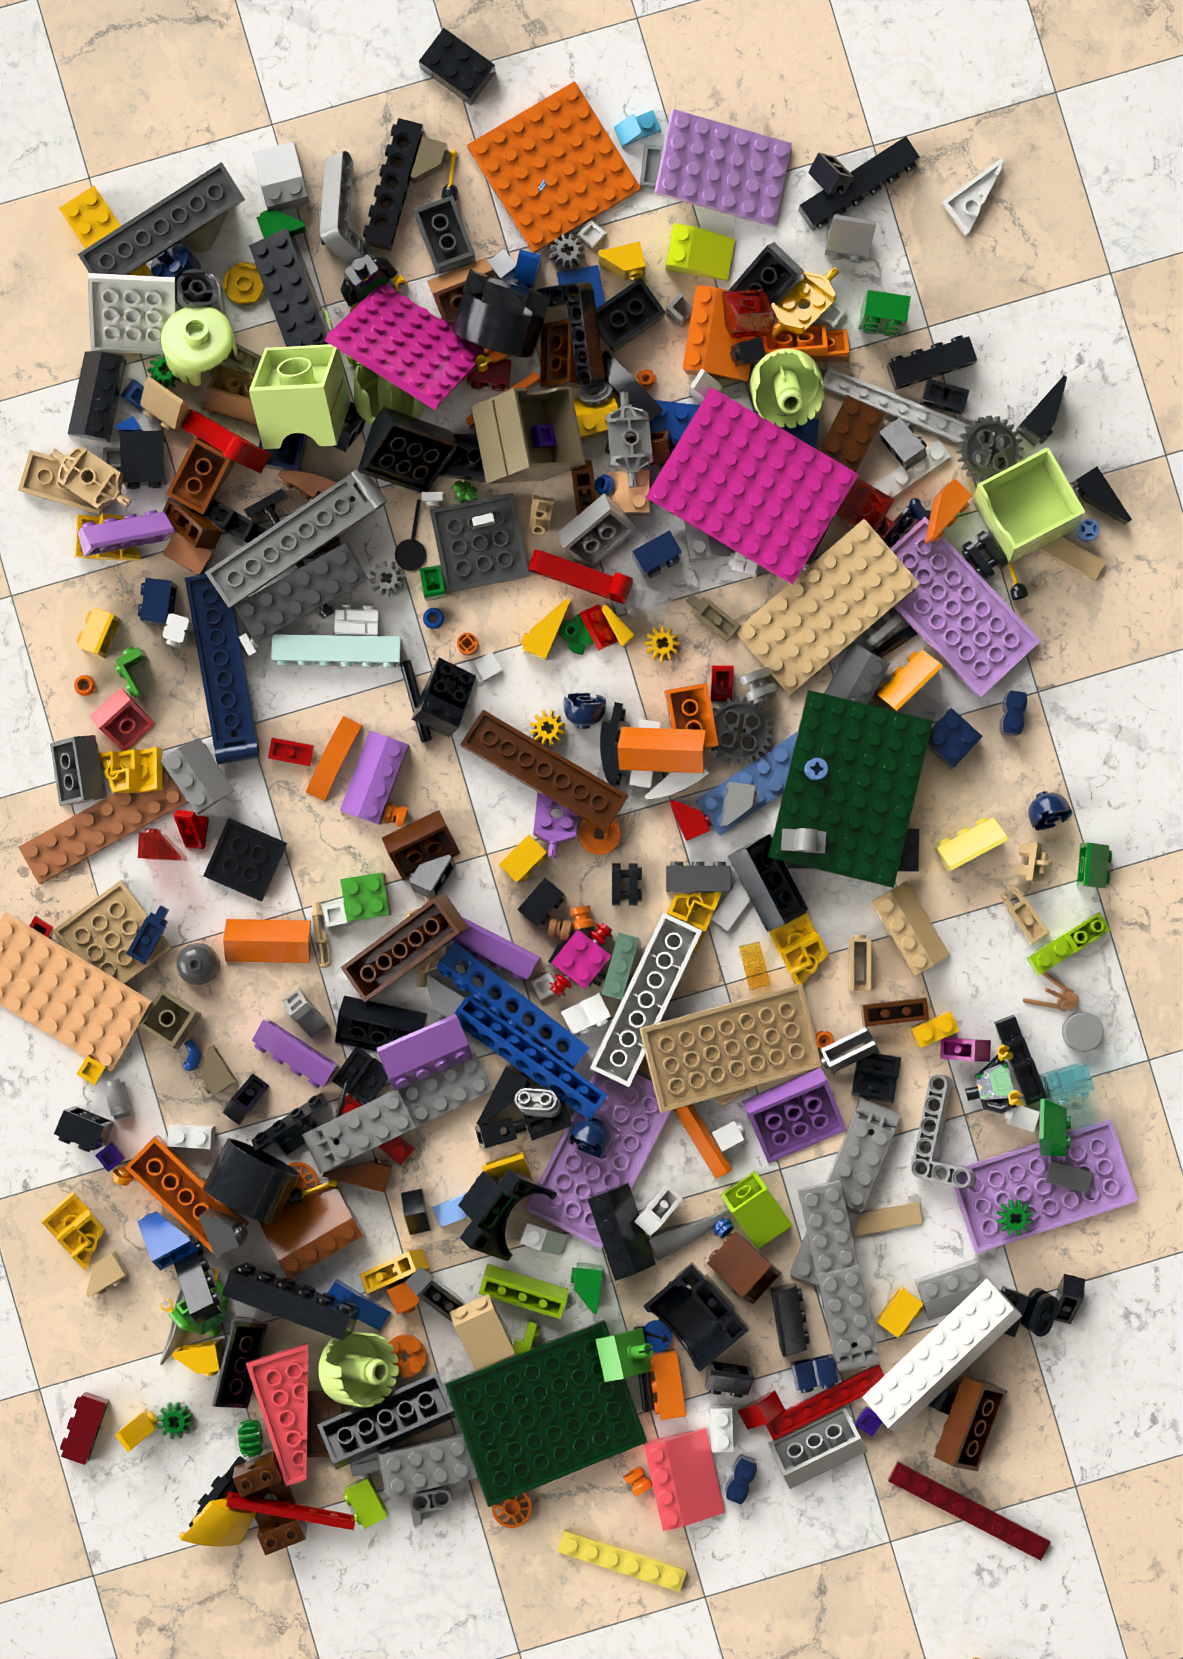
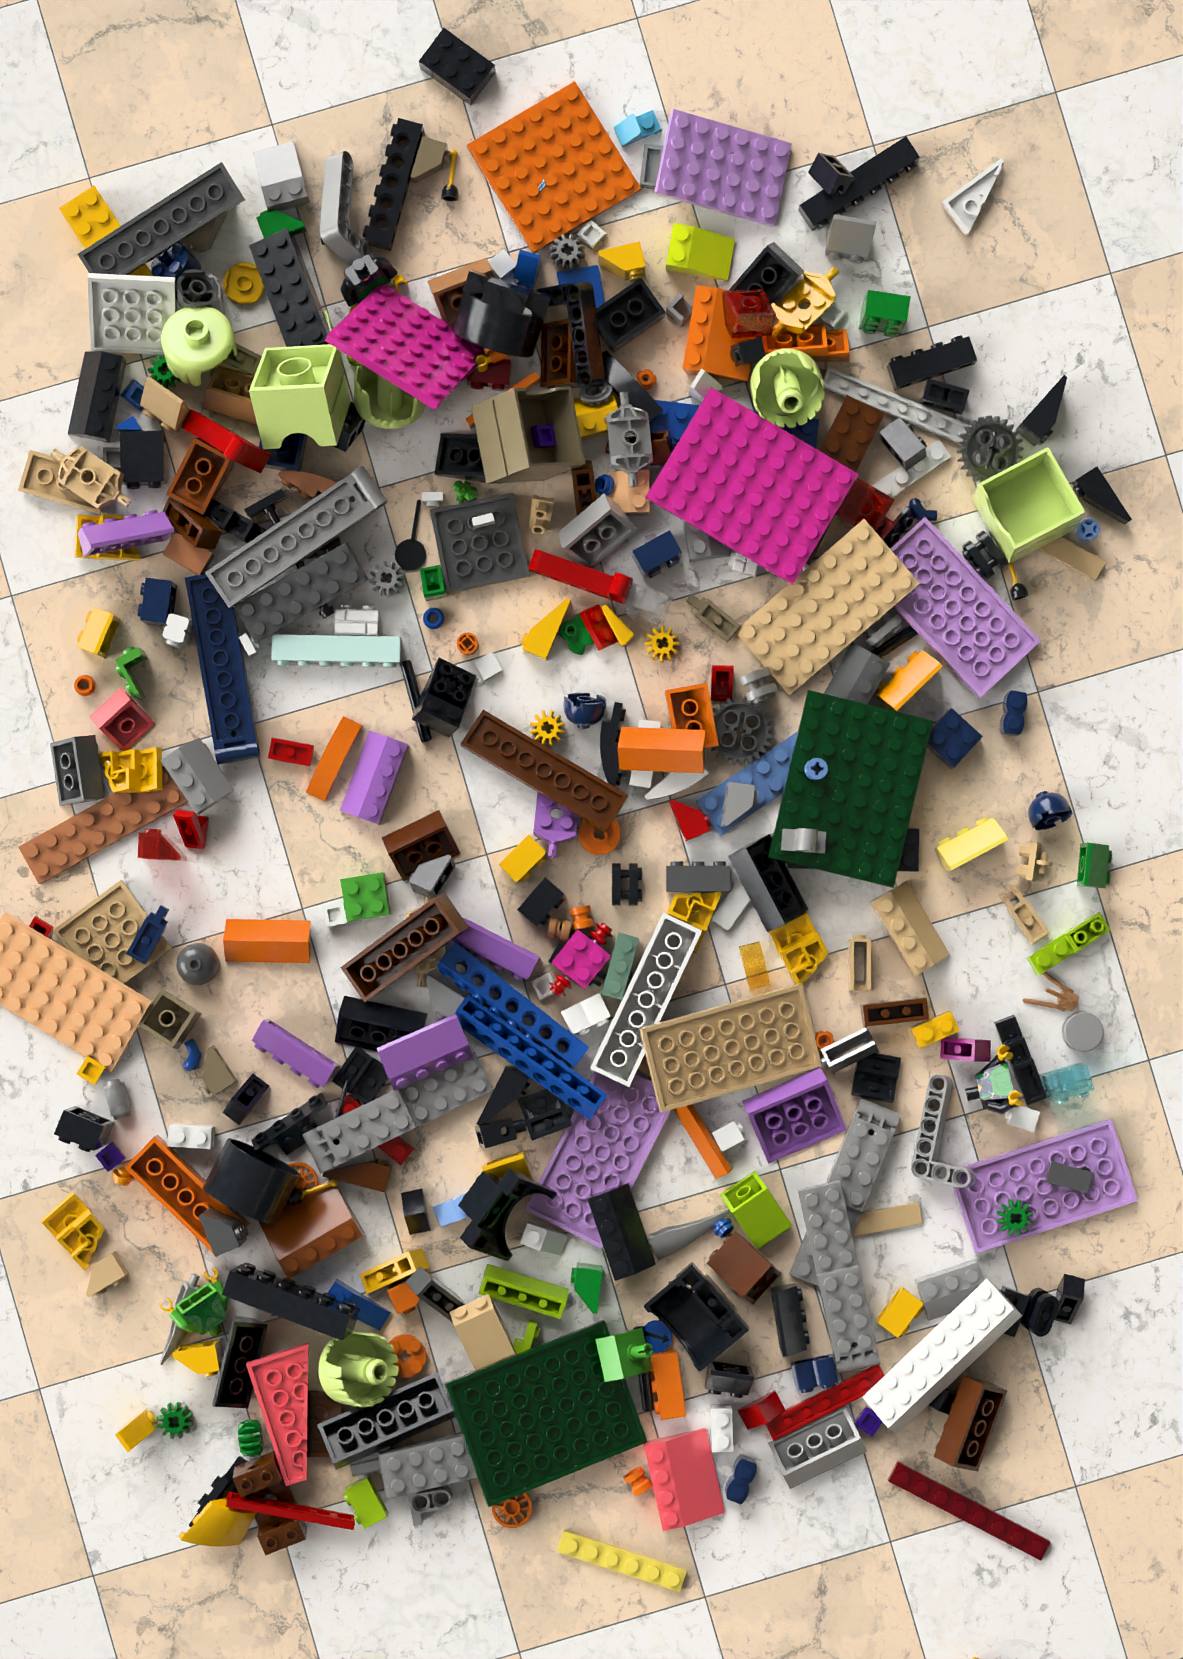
dark red brick [60,1392,109,1465] -> none
slope [137,1211,198,1271] -> none
black brick [174,1235,222,1324] -> none
black plate [203,818,288,902] -> none
light grey tile [283,988,329,1038] -> none
tan piece [311,902,332,968] -> none
black slope [358,406,459,493] -> none
orange wheel [382,802,409,828] -> none
dark grey brick [413,195,476,275] -> none
light grey brick [515,1088,562,1118] -> none
dark blue cylinder [567,1118,612,1158] -> none
white brick [634,1185,683,1236] -> none
tan axle [716,1086,756,1106] -> none
orange slope [924,478,973,545] -> none
green slope [1039,1099,1071,1156] -> none

